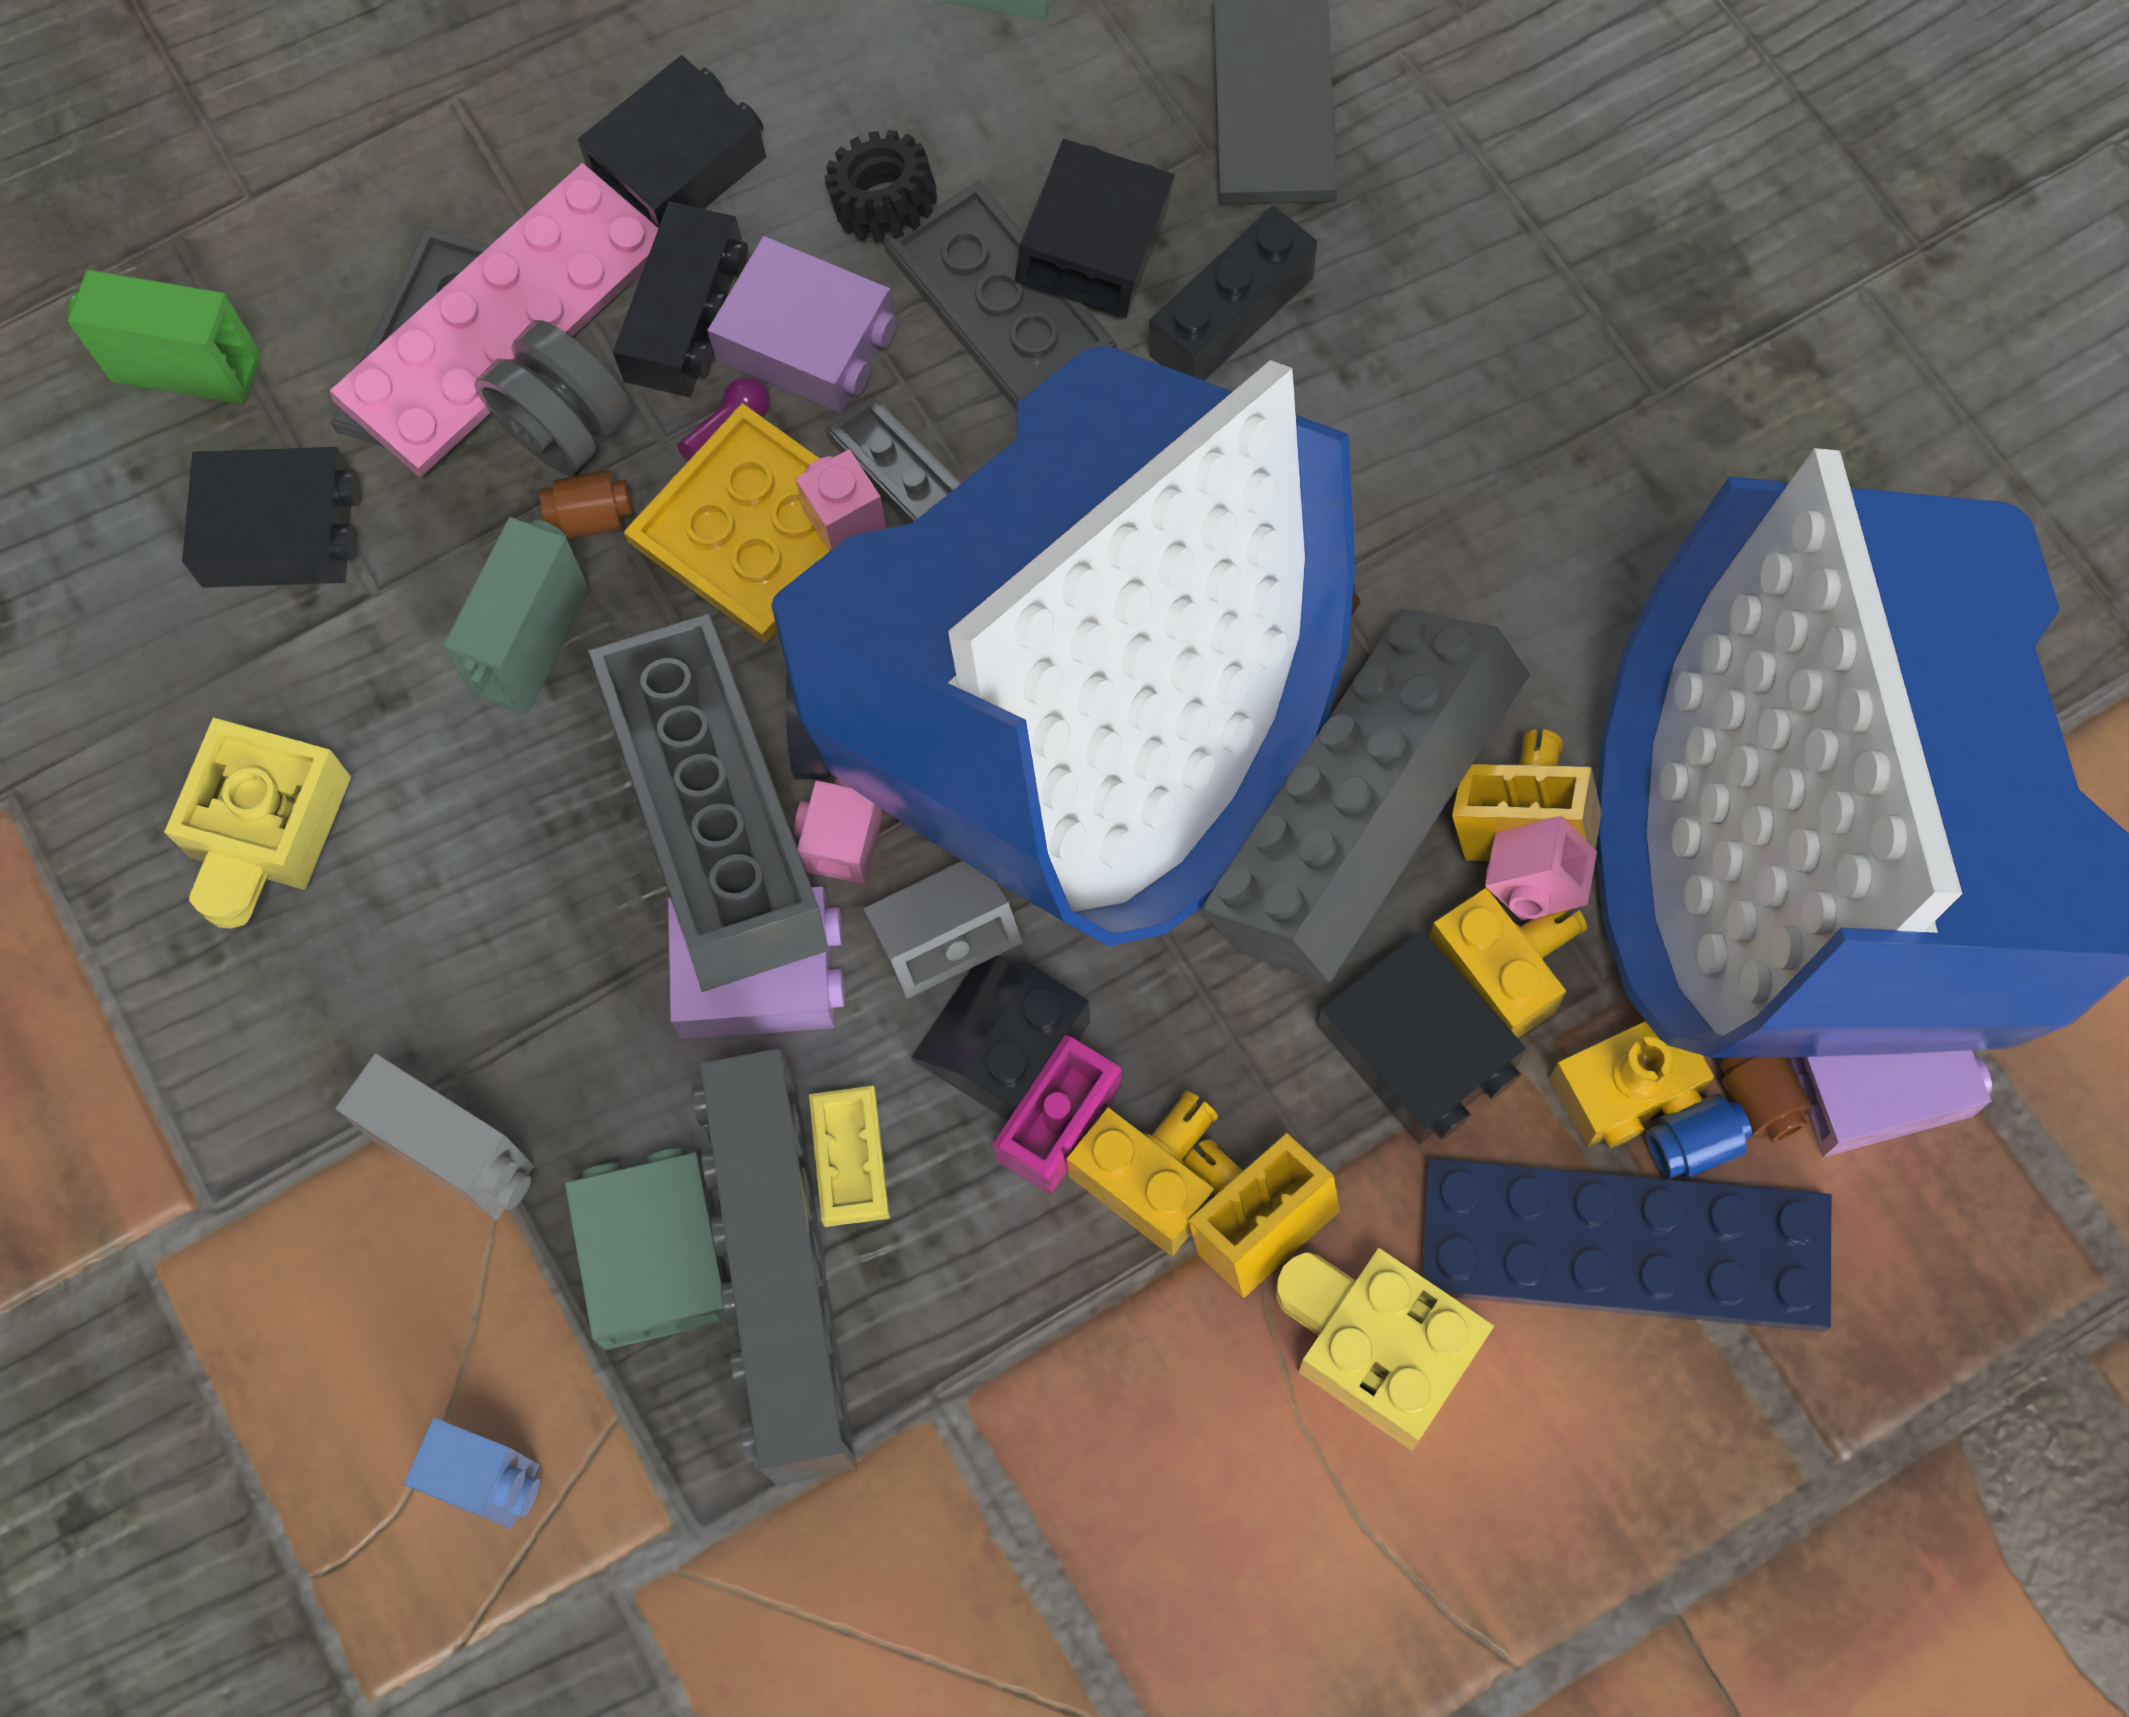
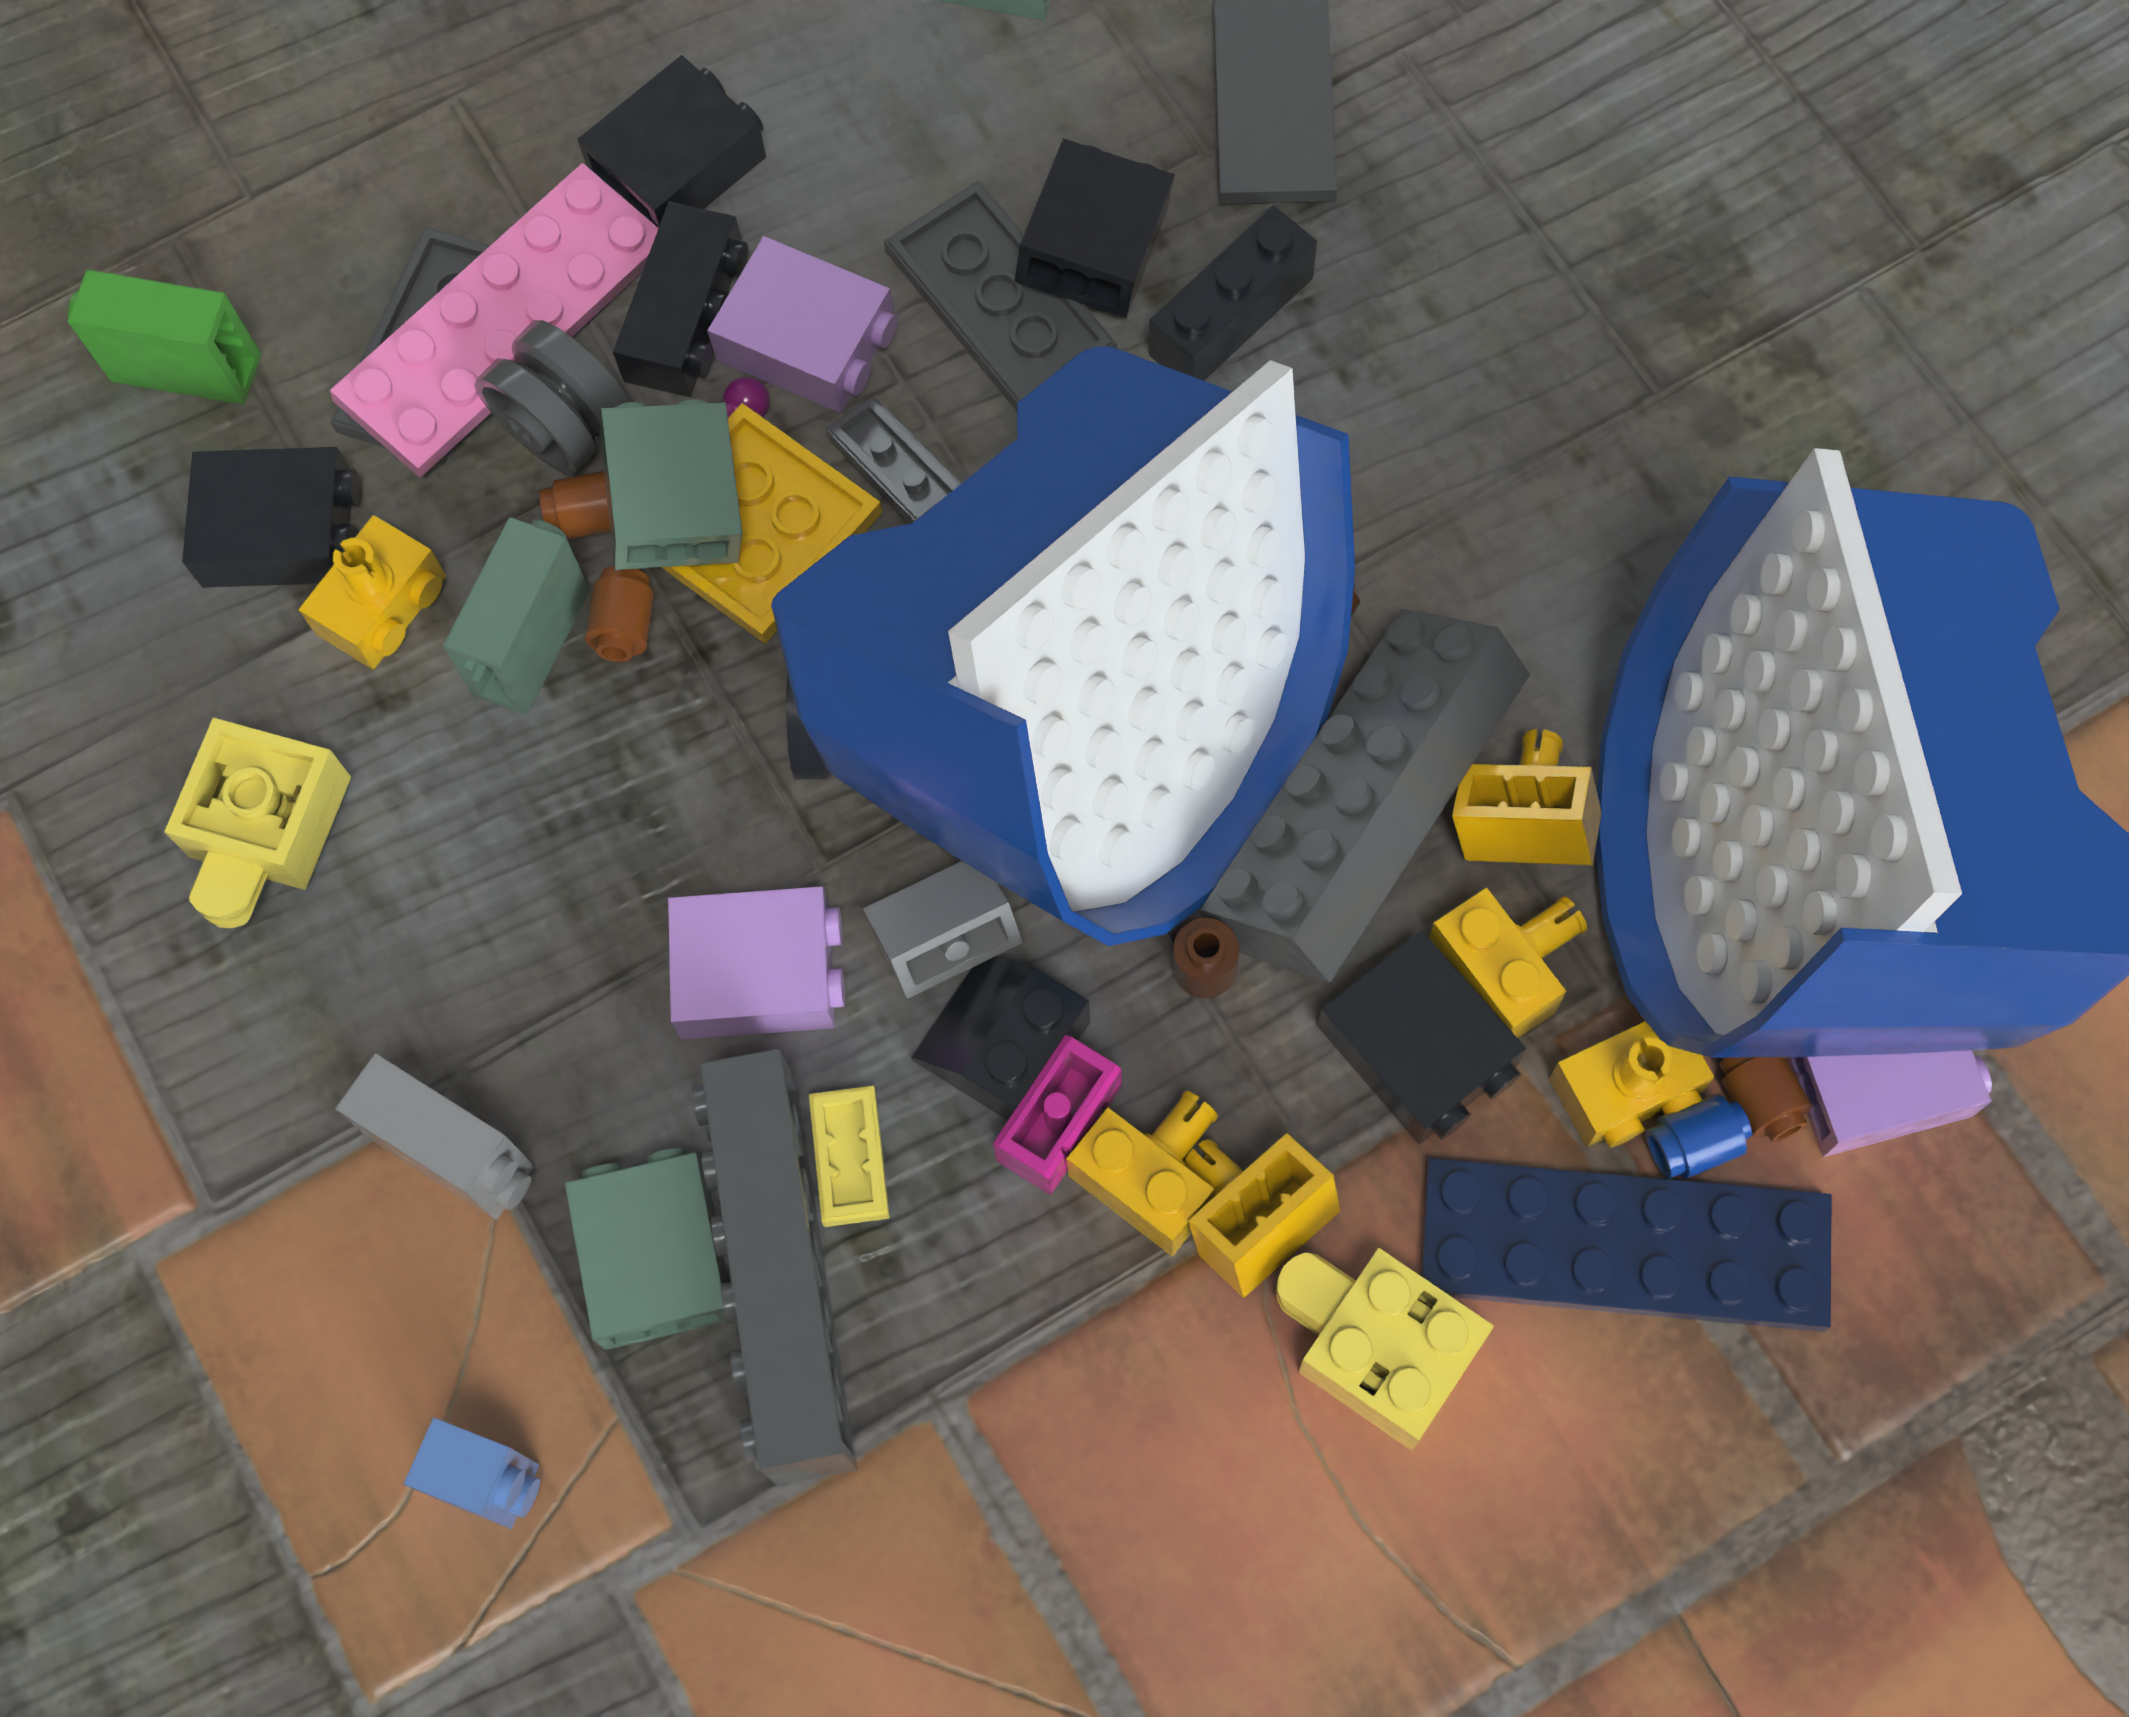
dark grey brick [588,613,829,992] -> none
bright pink brick [794,779,883,884] -> none
bright pink brick [795,449,887,552] -> none
black tyre [824,130,937,241] -> none
bright pink brick [1485,816,1597,921] -> none
none -> yellow brick [298,515,446,670]
none -> dark orange brick [585,566,654,662]
none -> sand green brick [600,399,742,570]
none -> reddish brown brick [1173,918,1239,998]

